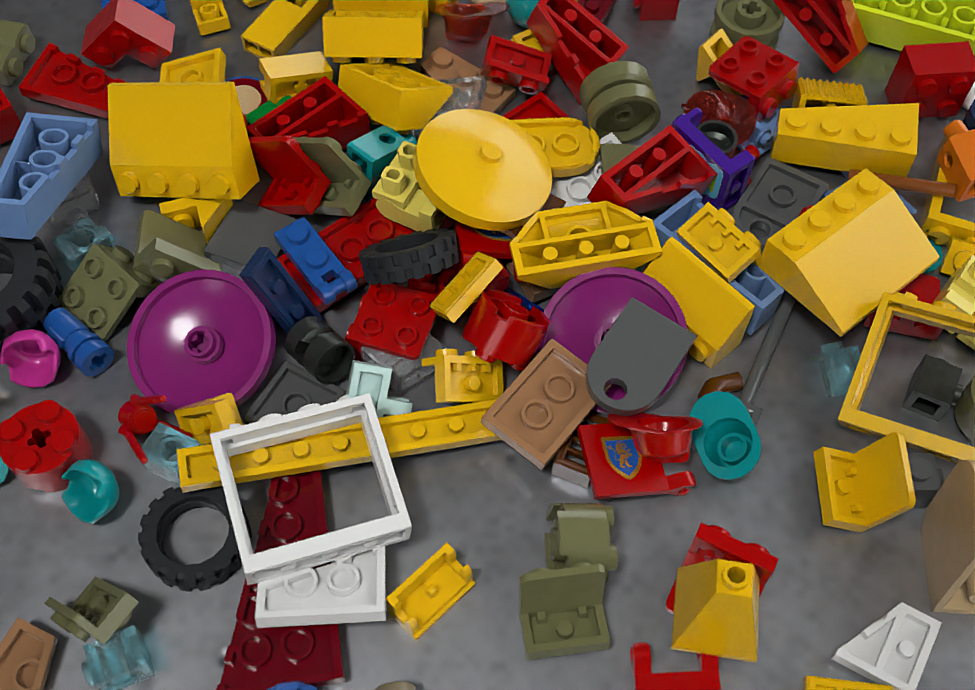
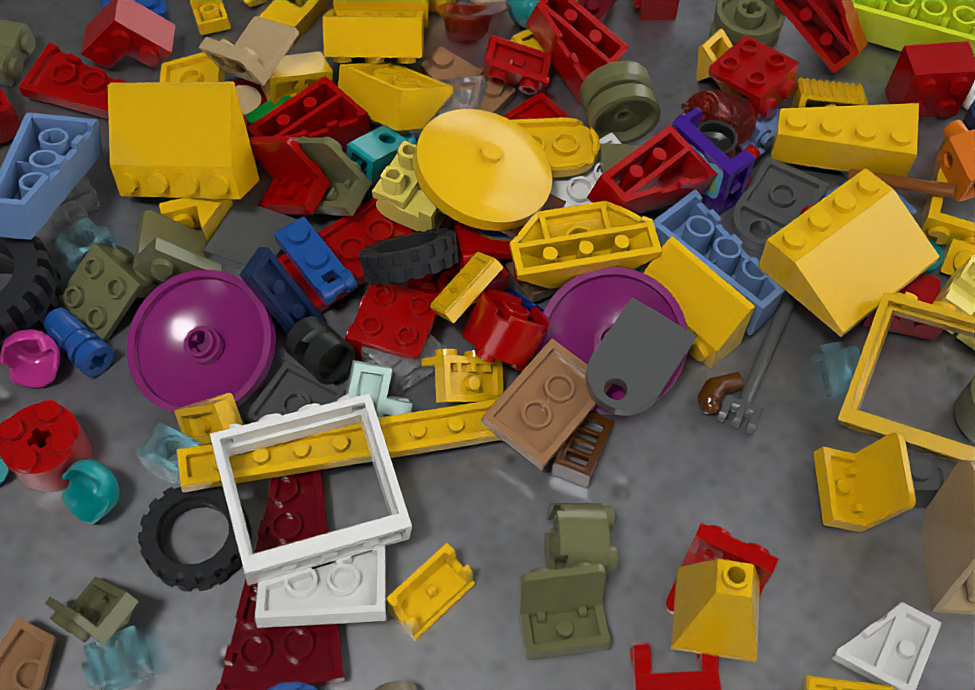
red plant [118,394,193,464] -> none
red flag [577,416,696,500] -> none
red piece [607,413,703,463] -> none
yellow bracket [676,202,762,284] -> none
teal piece [689,391,762,480] -> none
pearl dark grey brick [902,354,964,422] -> none
none -> tan bracket [198,16,299,86]

